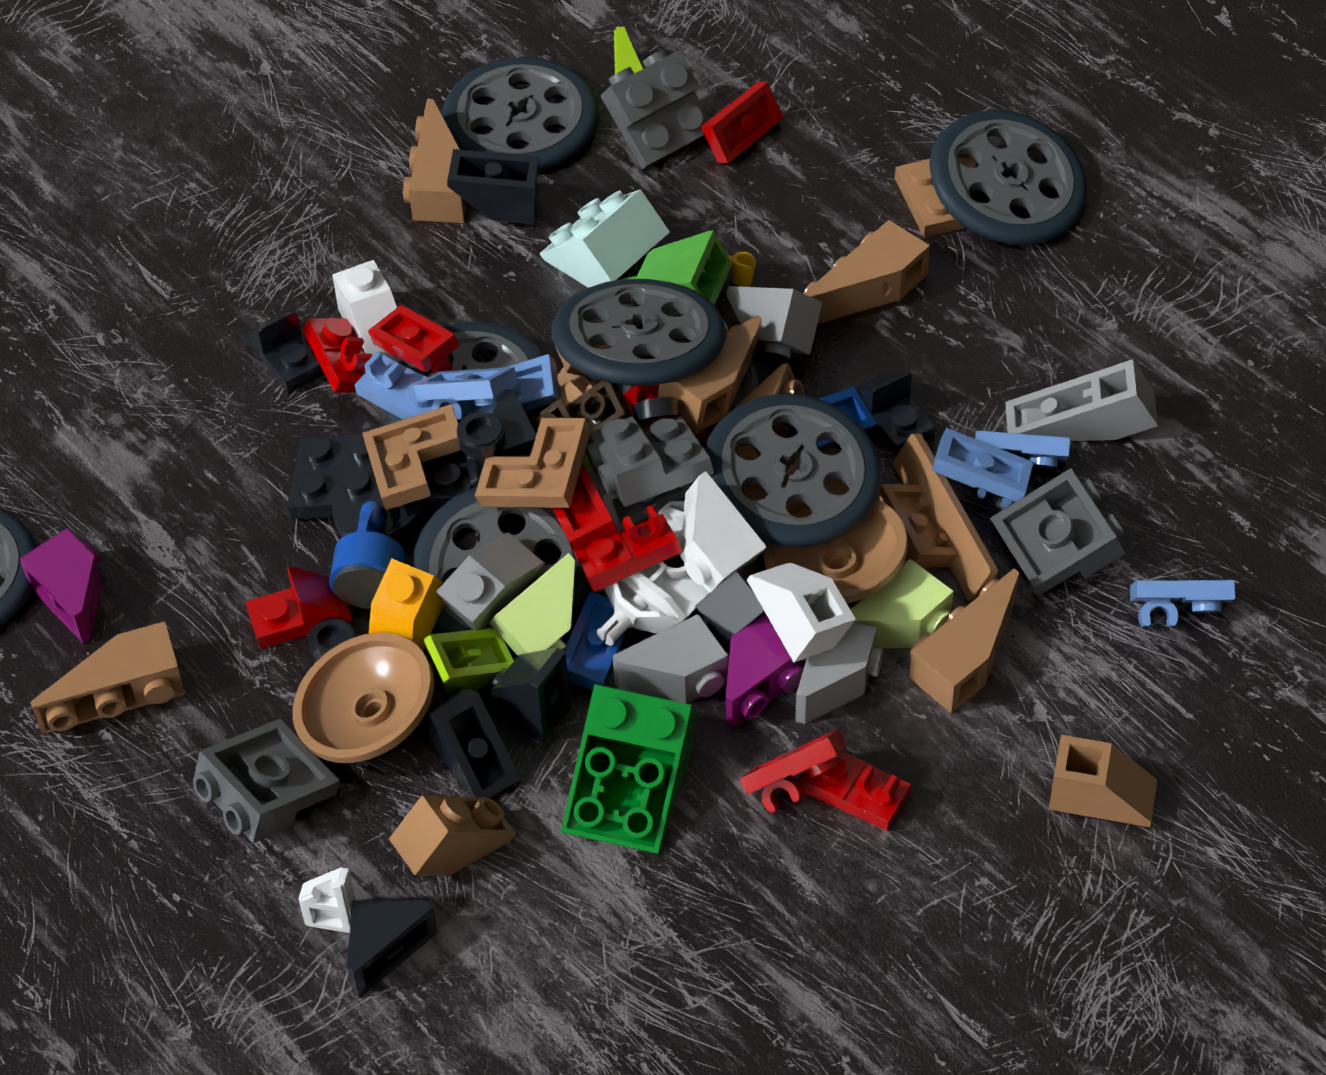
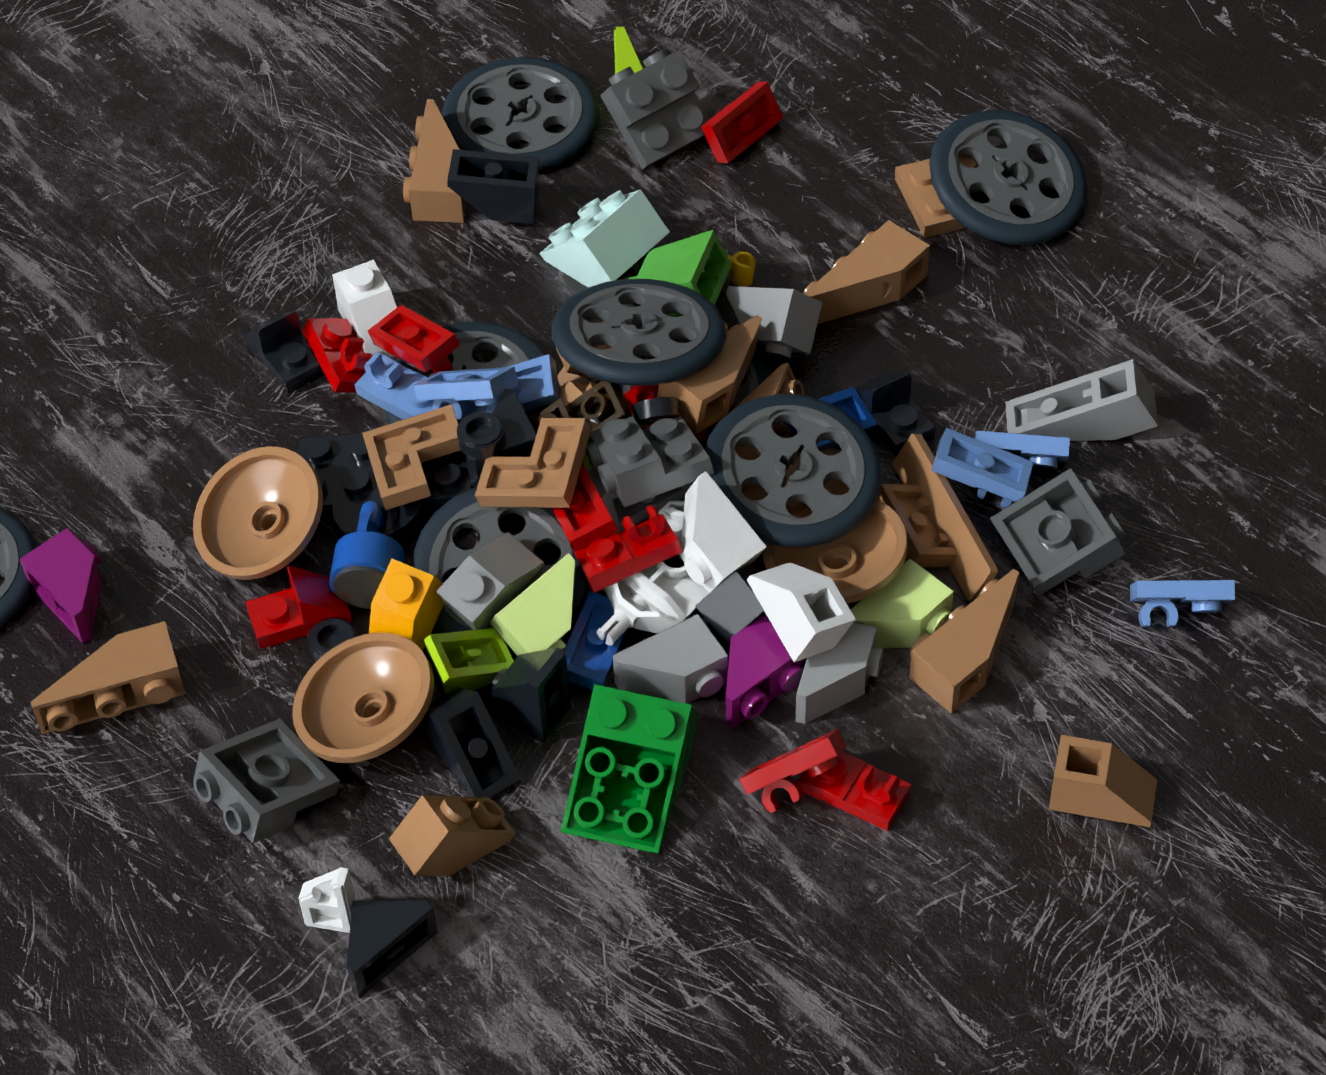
none -> medium nougat dish [193,446,323,580]

